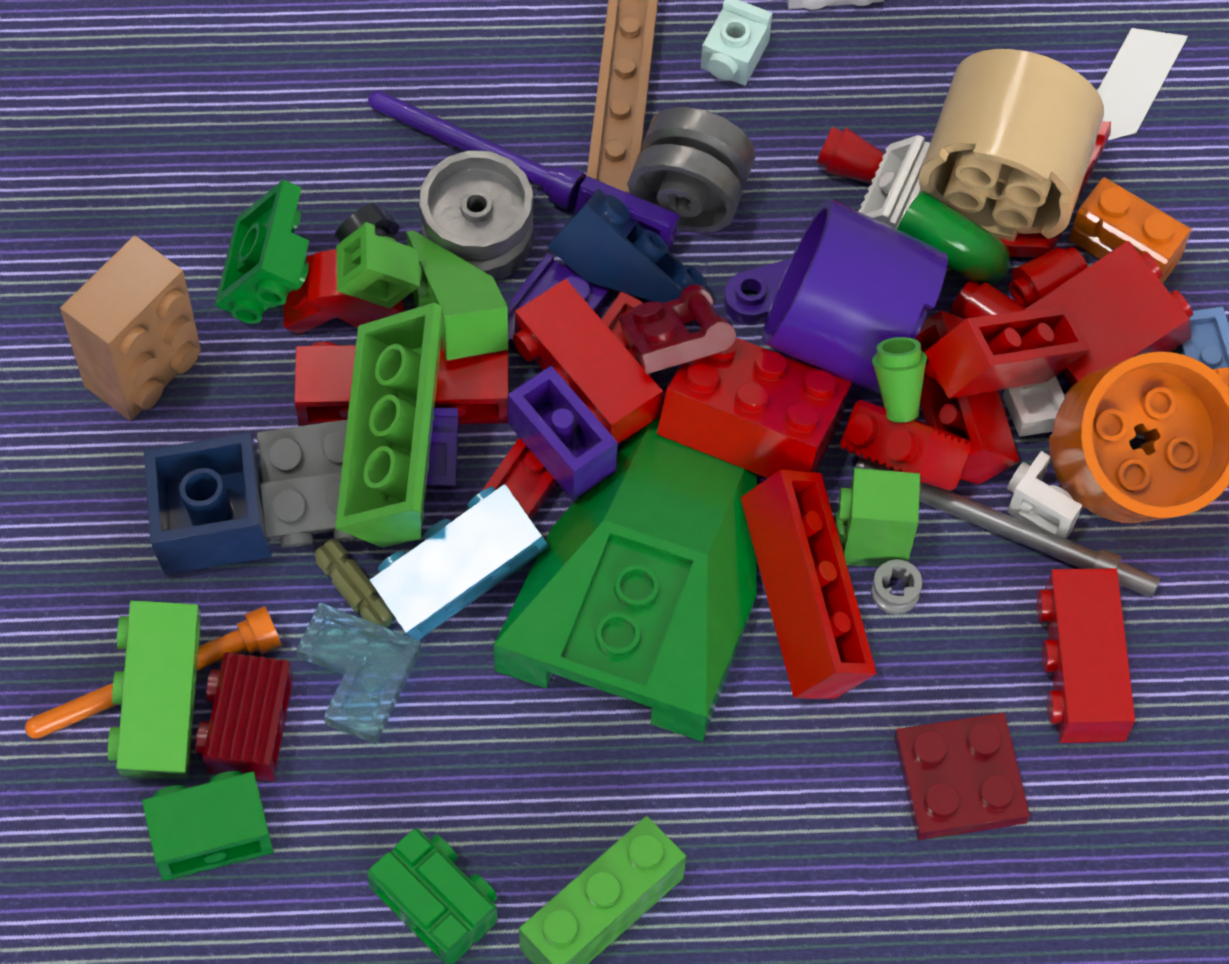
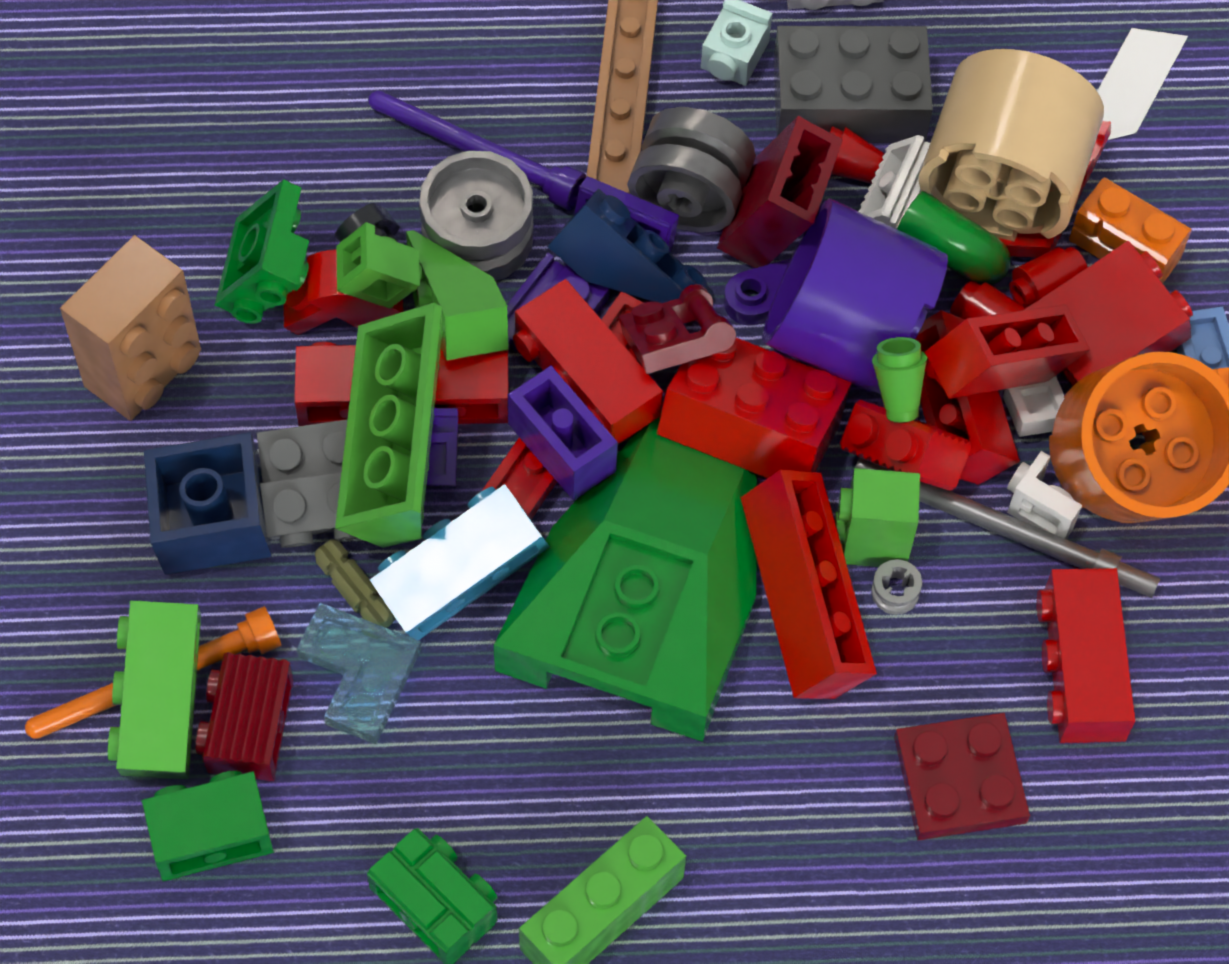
none -> dark red brick [717,116,843,268]
none -> dark grey brick [773,26,933,143]

